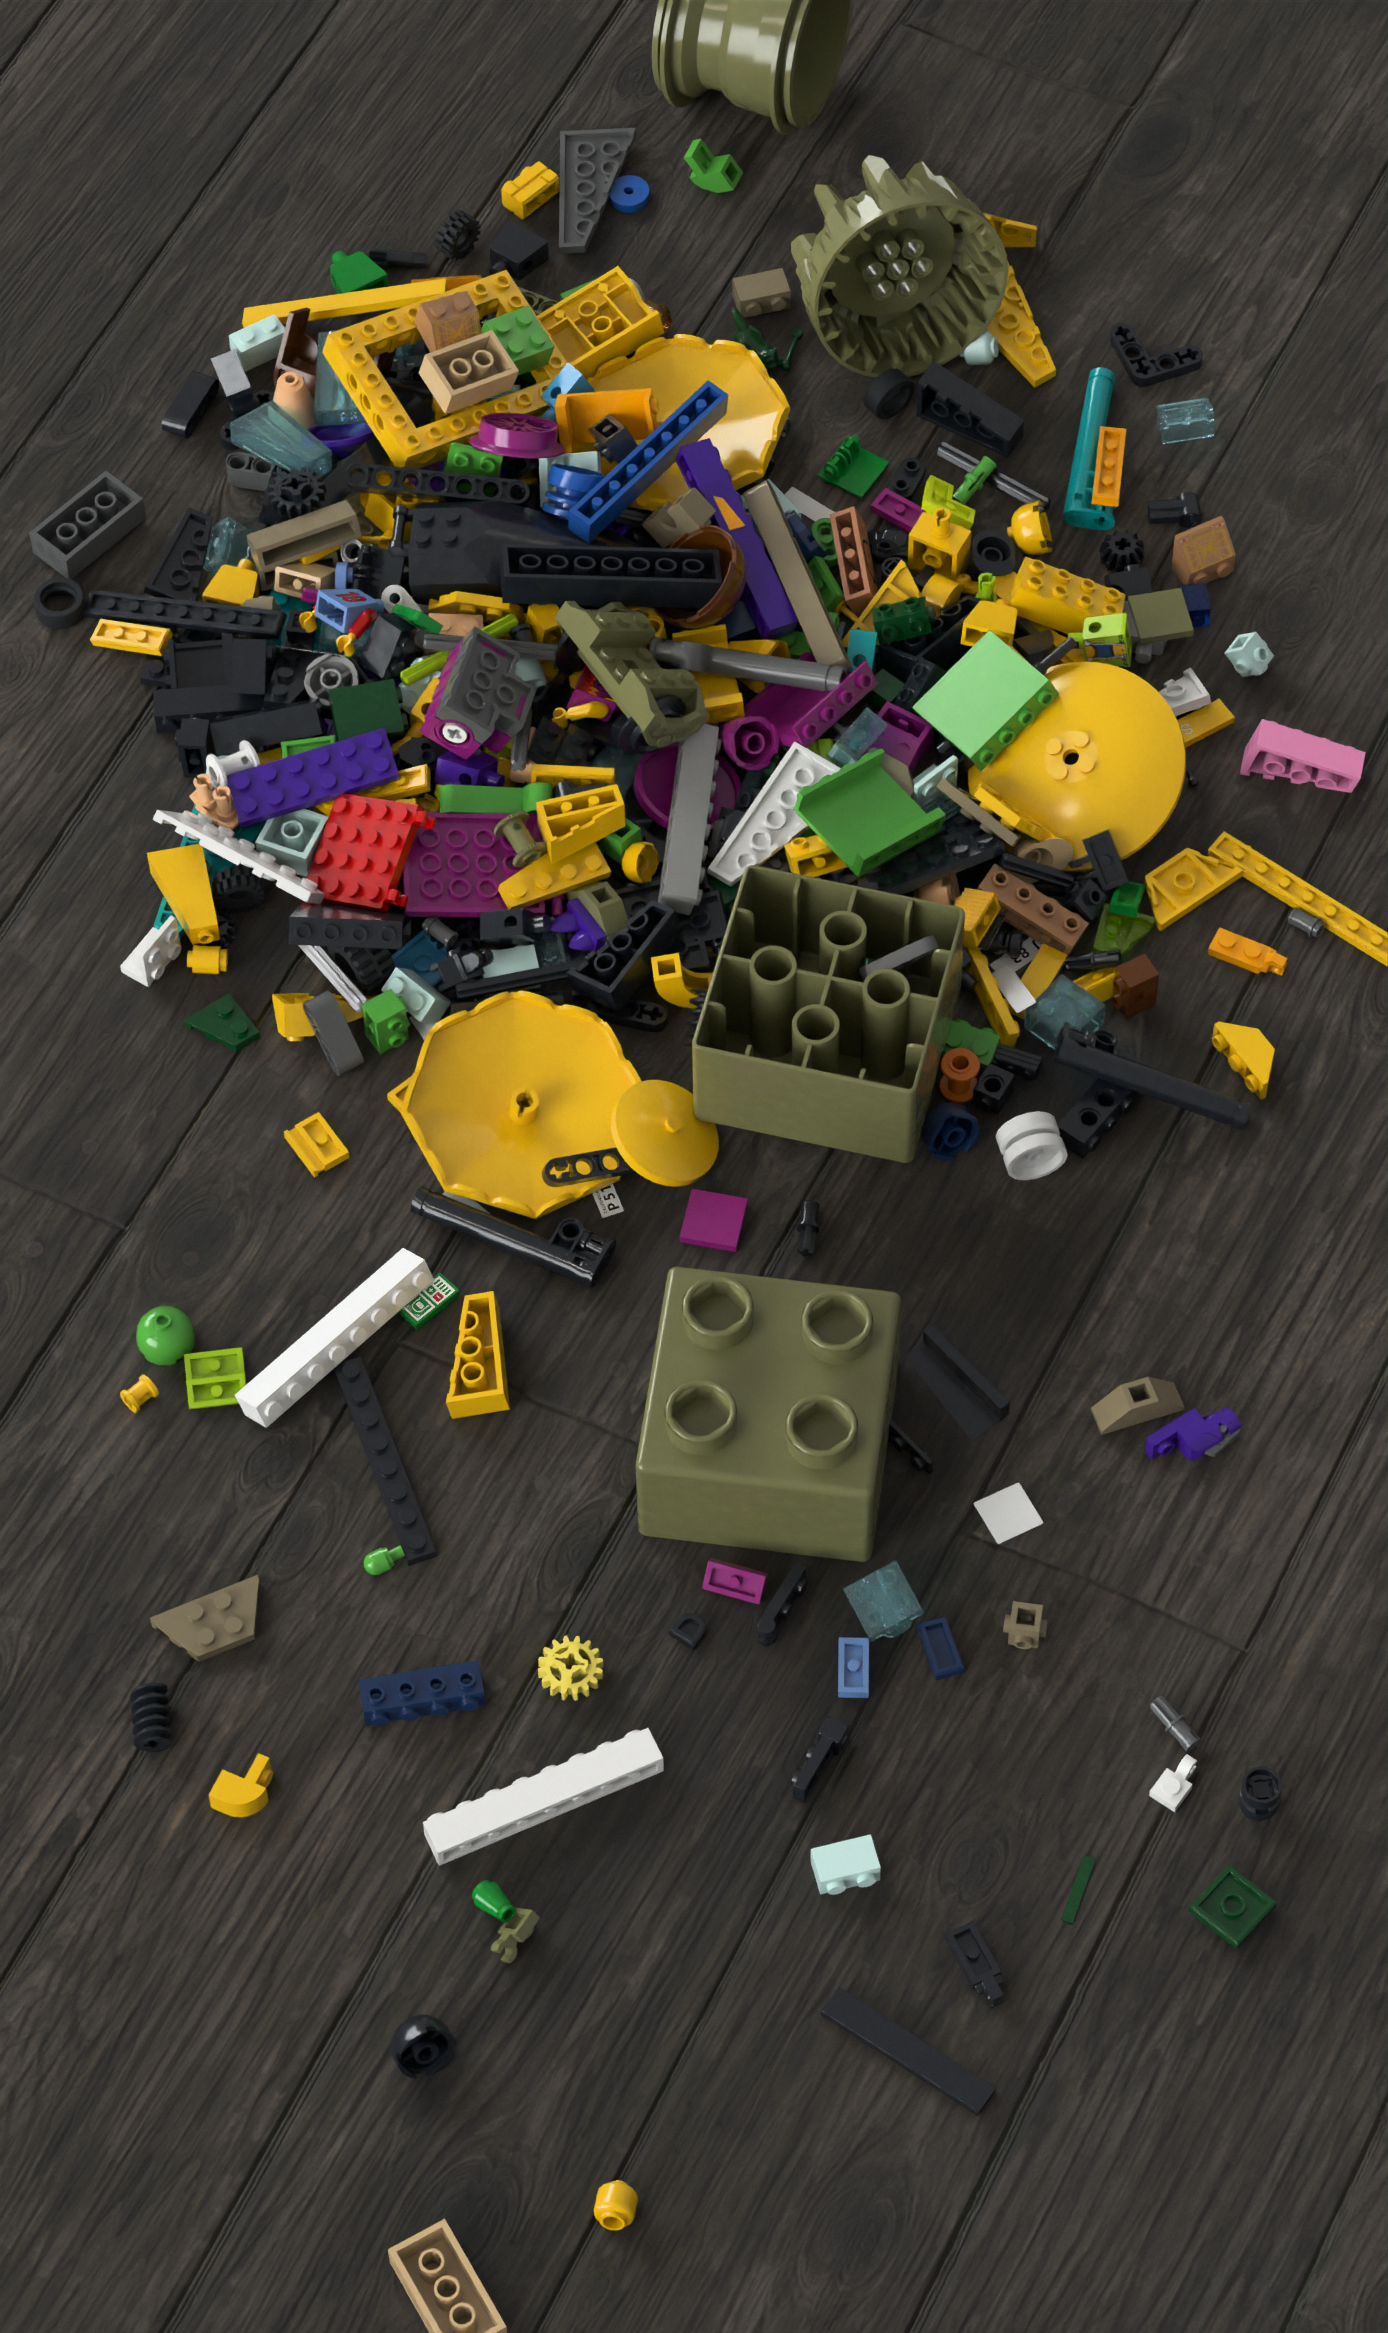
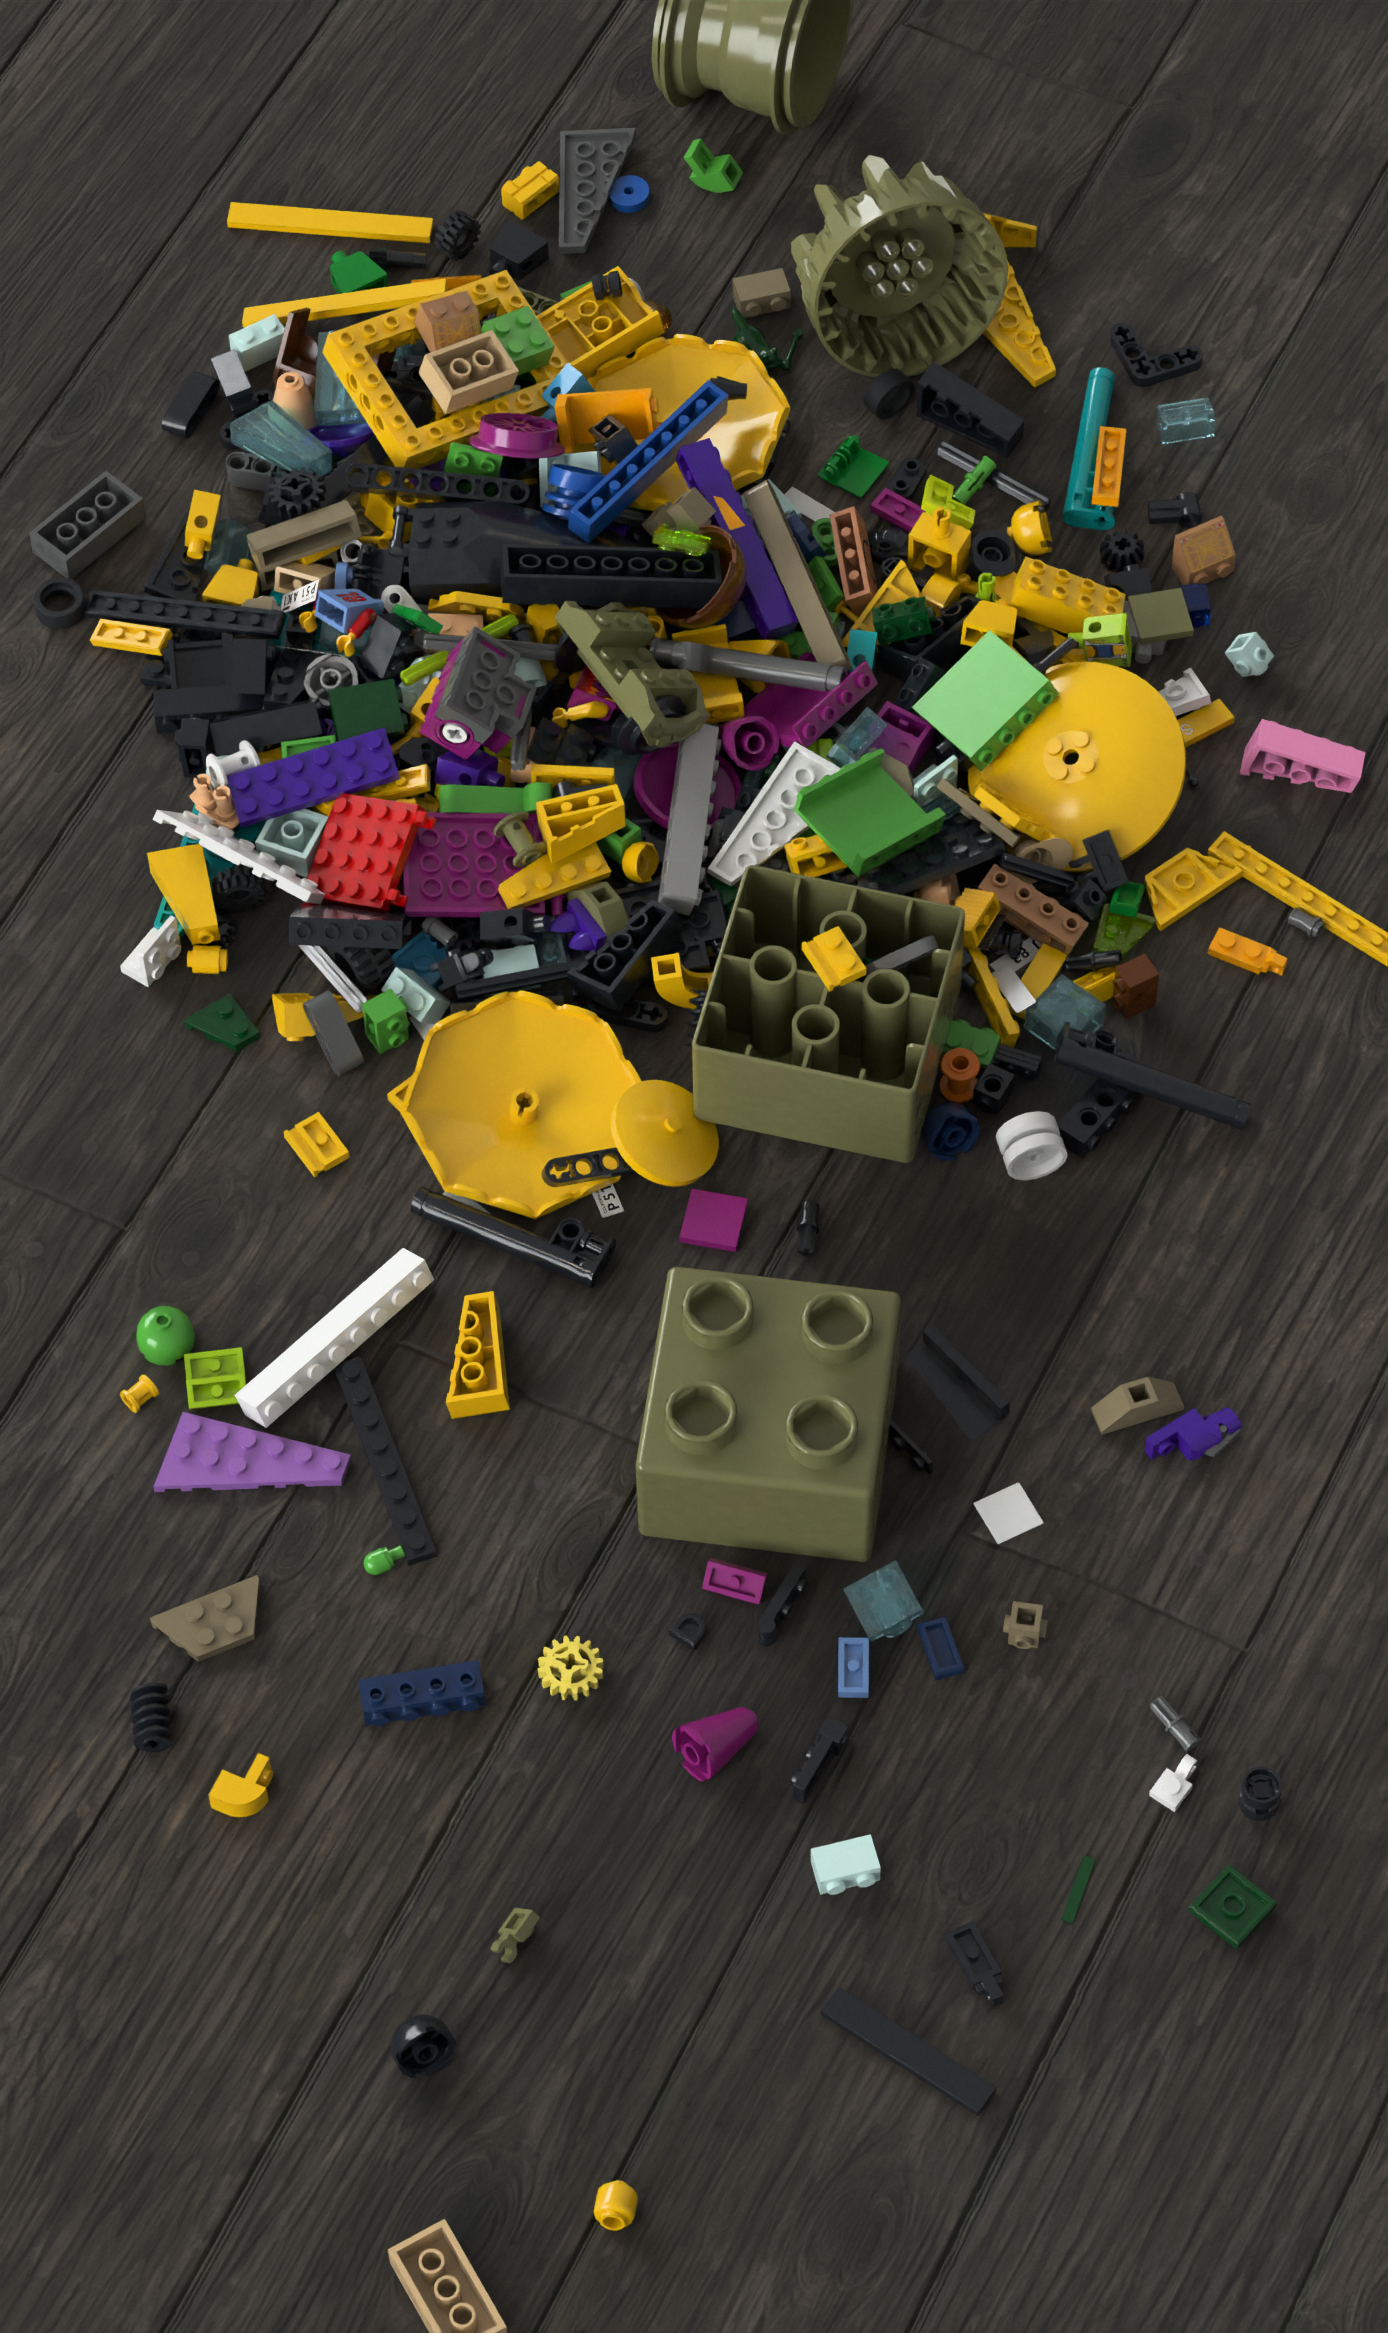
tile [398,1272,460,1330] -> none
white brick [423,1728,664,1866] -> none
green cone [472,1880,516,1923] -> none
dark green brick [865,669,904,711] -> none
light aqua head [960,330,999,365] -> none
yellow slope [1212,1022,1275,1100] -> none
none -> medium lavender wing [153,1412,351,1492]
none -> yellow torso [185,490,221,559]
none -> yellow tile [227,202,433,243]
none -> white sticker [281,580,319,613]
none -> black wheel [592,271,622,301]
none -> clear neon green wing [652,523,711,556]
none -> magenta cone [672,1707,758,1781]
none -> black cone [710,376,747,401]
none -> yellow plate [802,926,866,992]

